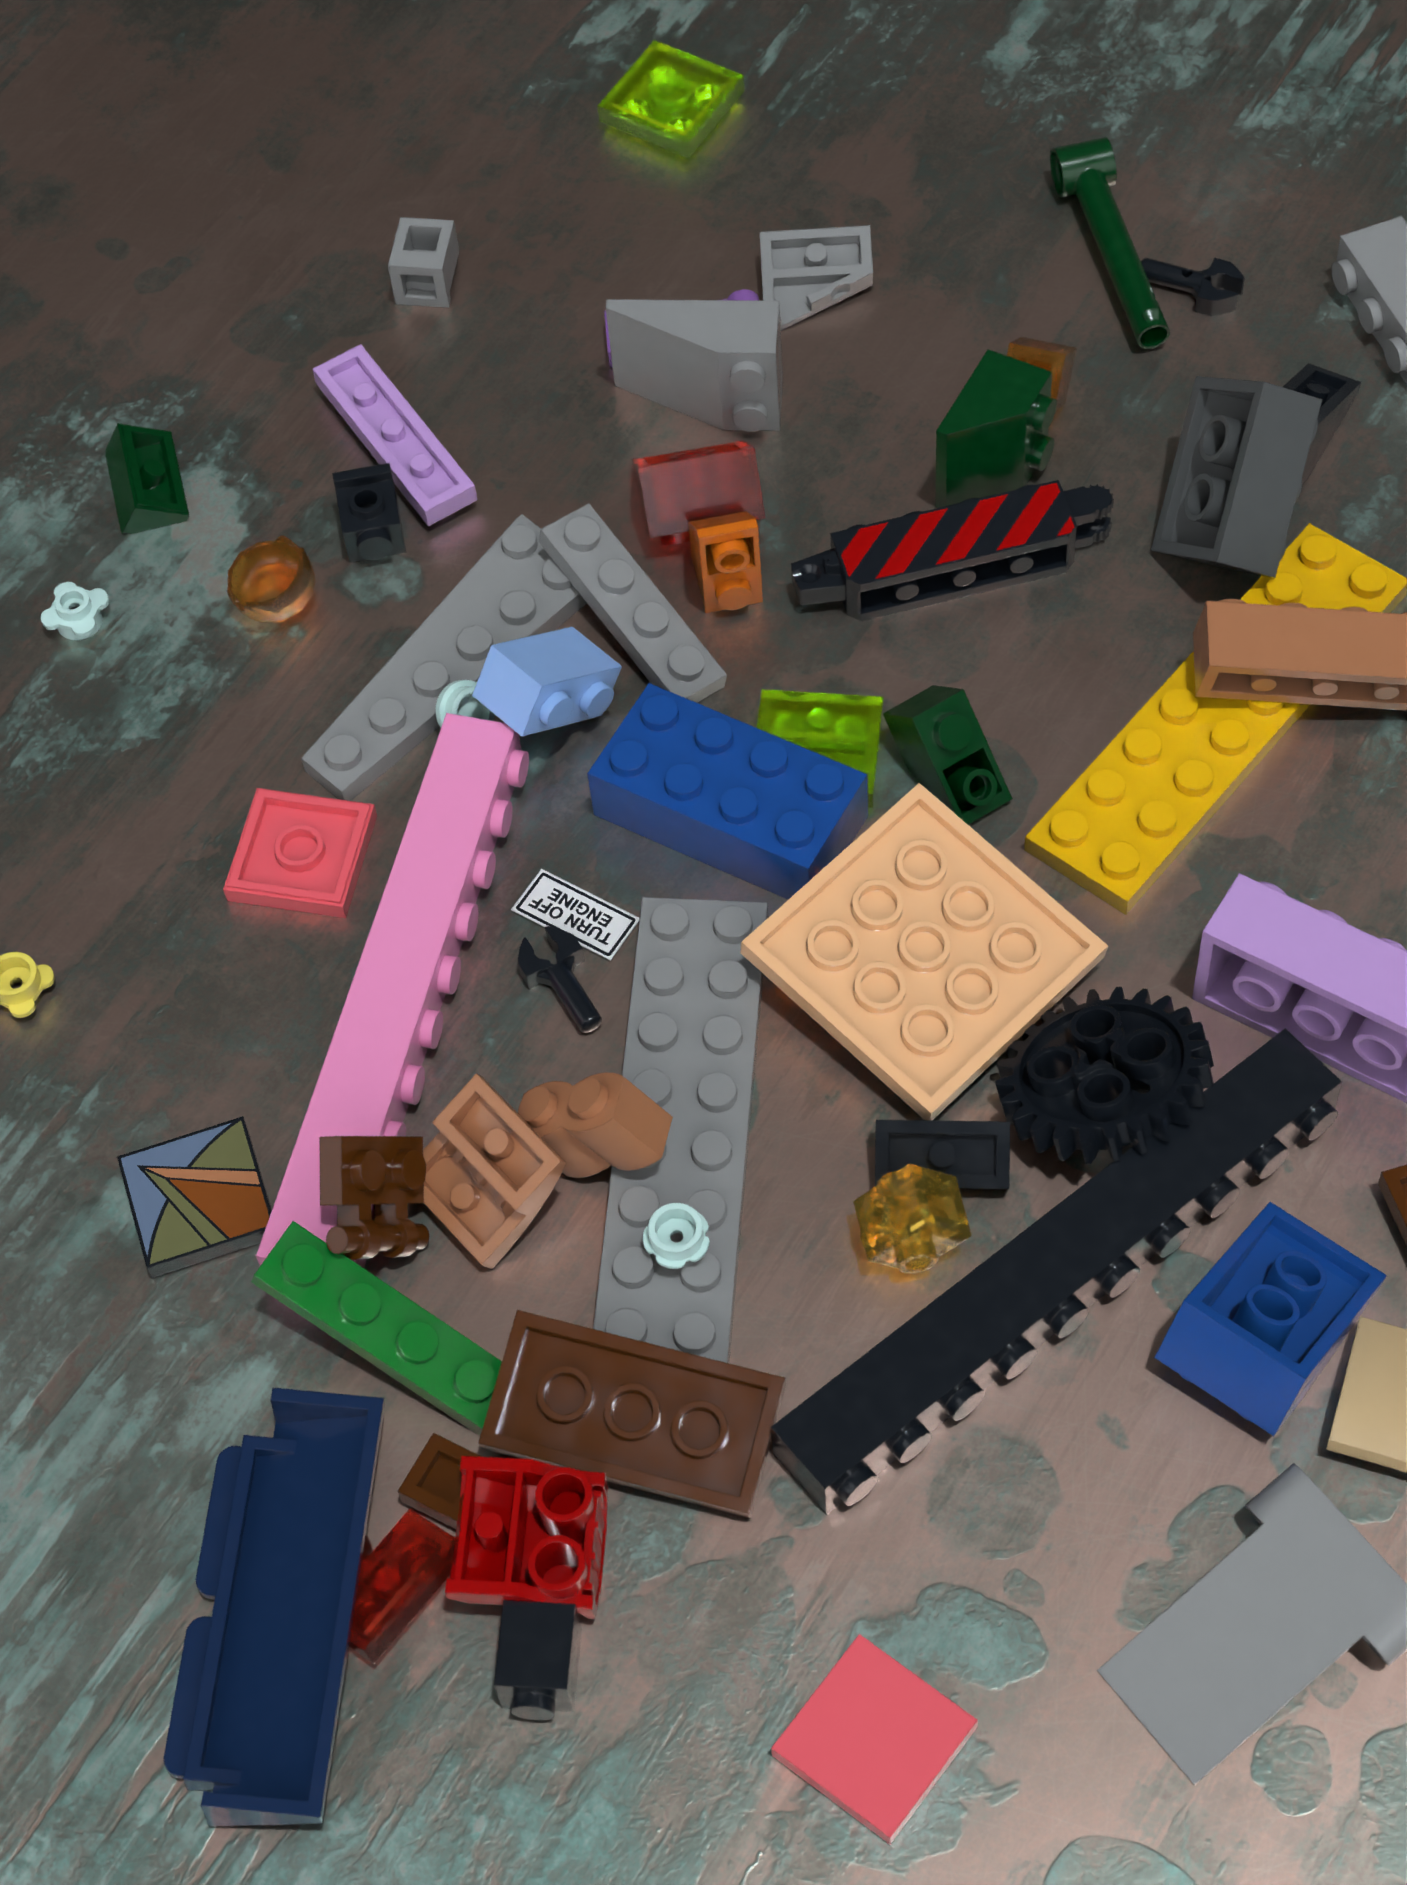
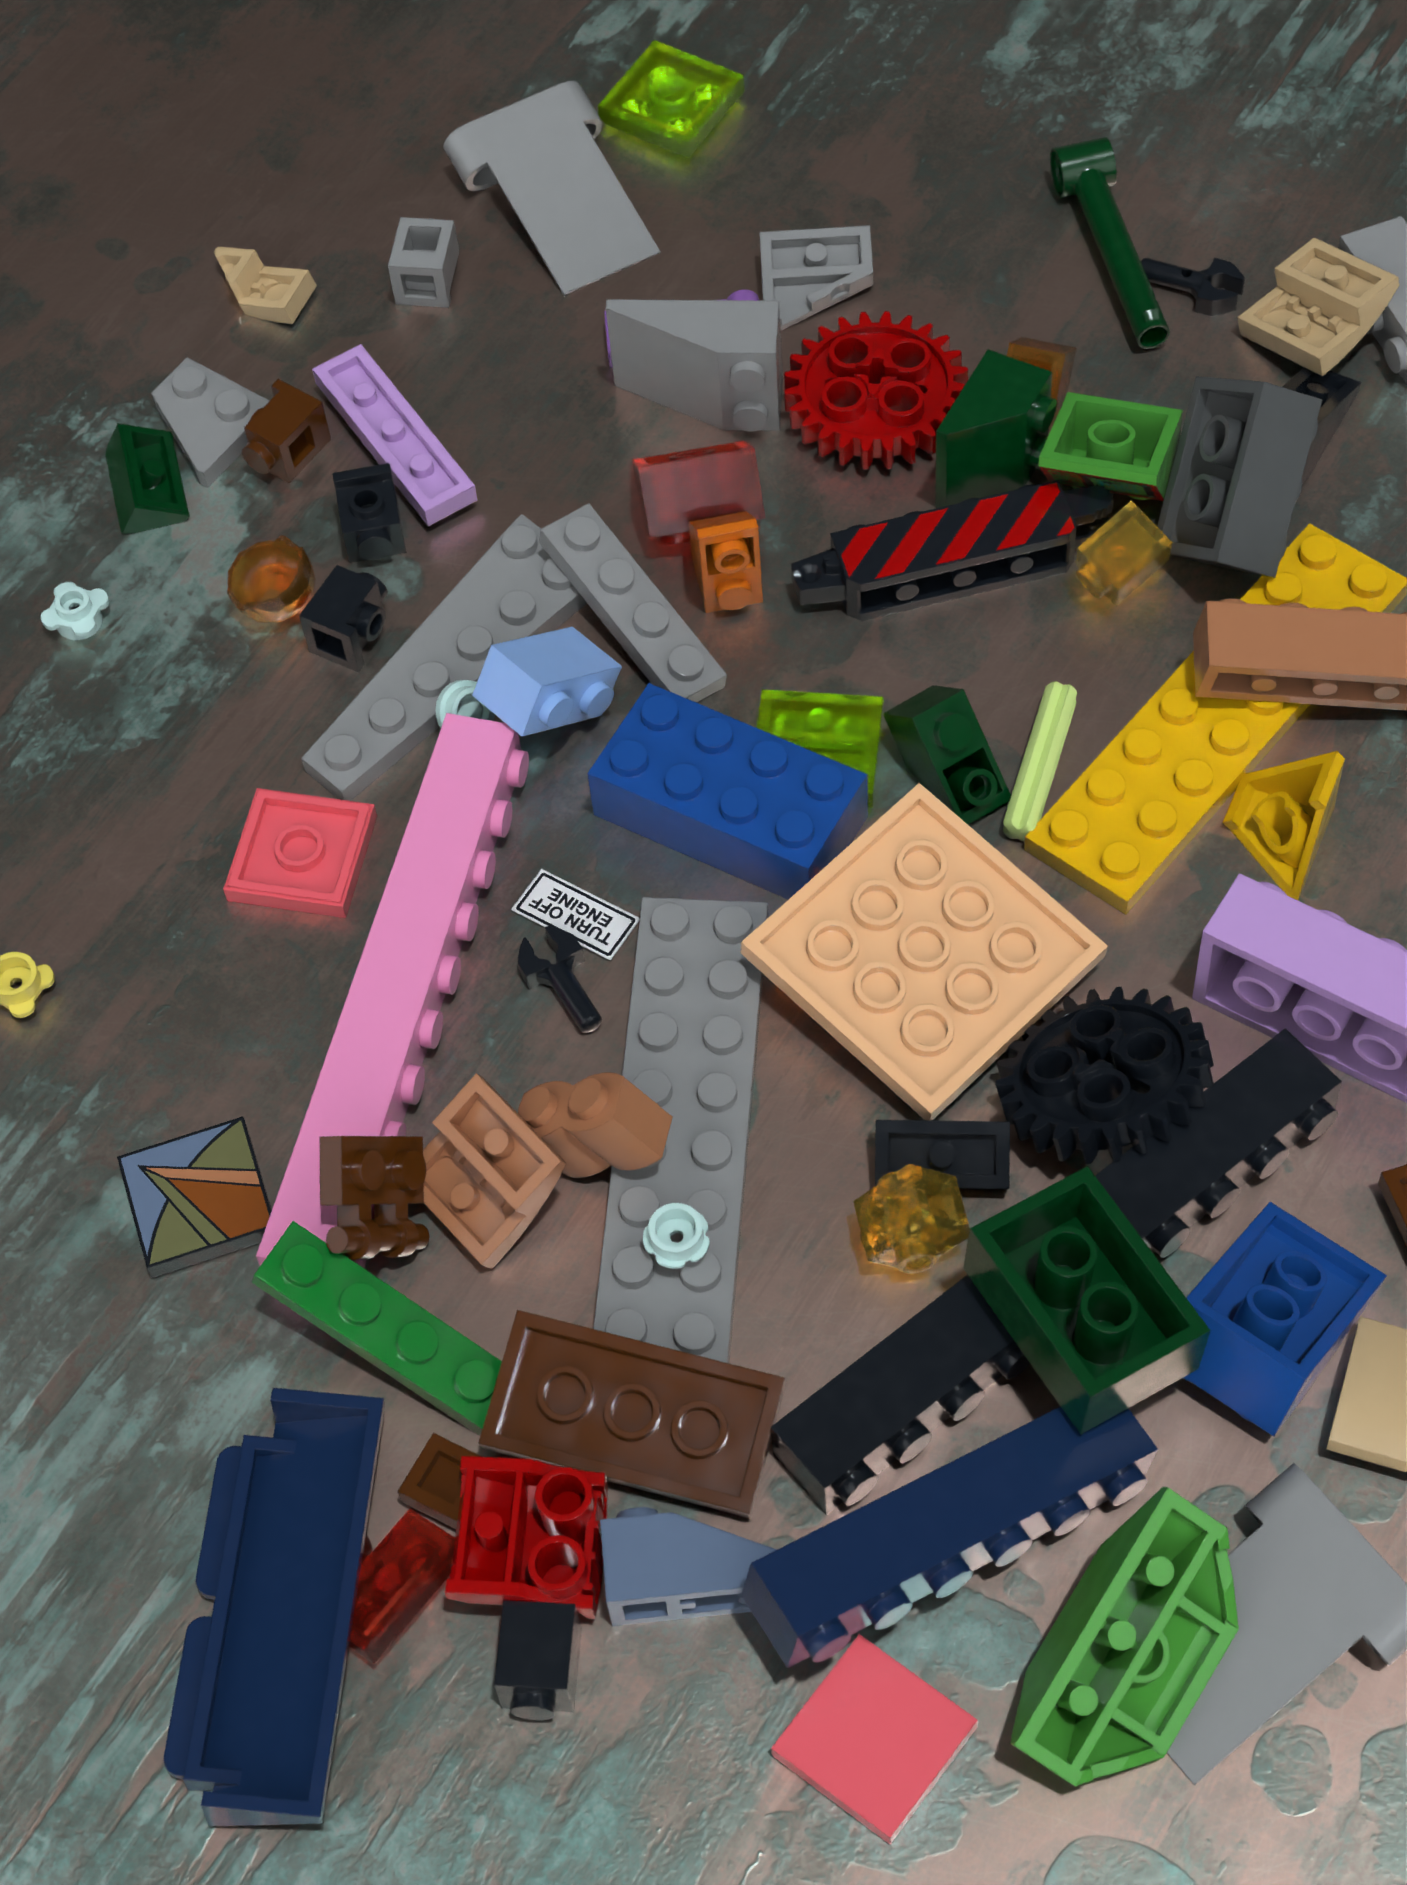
none -> light grey wing [151,357,269,488]
none -> tan slope [214,247,317,324]
none -> reddish brown brick [242,379,331,483]
none -> black brick [299,565,388,672]
none -> light grey piece [443,81,660,296]
none -> sand blue slope [600,1507,777,1626]
none -> dark blue brick [741,1406,1158,1668]
none -> red gear [784,311,968,470]
none -> dark green brick [963,1166,1211,1434]
none -> yellowish green axle [1003,681,1077,842]
none -> bright green wedge [1010,1487,1239,1786]
none -> bright green slope [1039,392,1183,501]
none -> clear yellow brick [1076,500,1173,607]
none -> yellow slope [1223,751,1345,900]
none -> tan slope [1237,237,1399,376]

